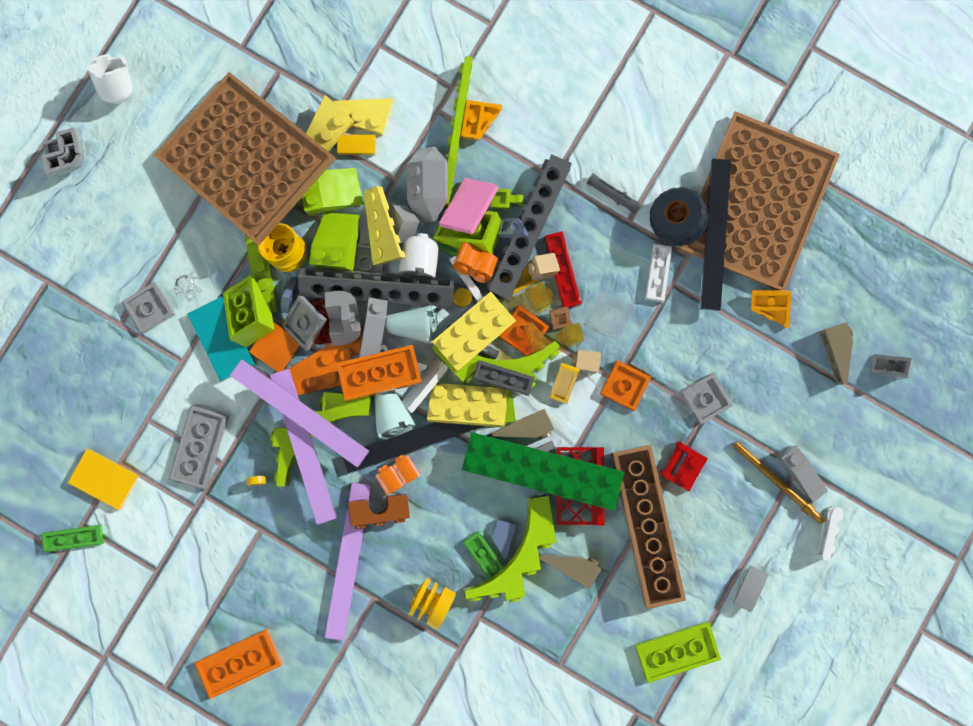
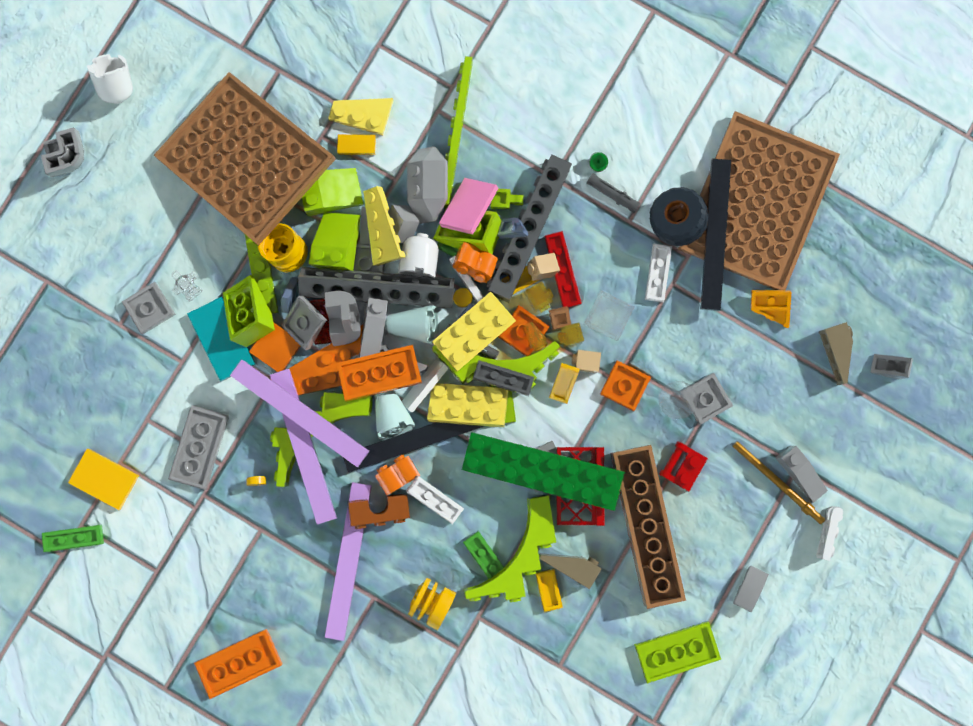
light yellow wing [306,95,354,152] -> none
light orange wing [461,100,502,141] -> none
dark tan slope [492,408,554,440] -> none
sand blue tile [492,519,516,560] -> none
none -> white tile [406,475,464,525]
none -> yellow tile [535,569,563,612]
none -> green tile [589,152,608,172]

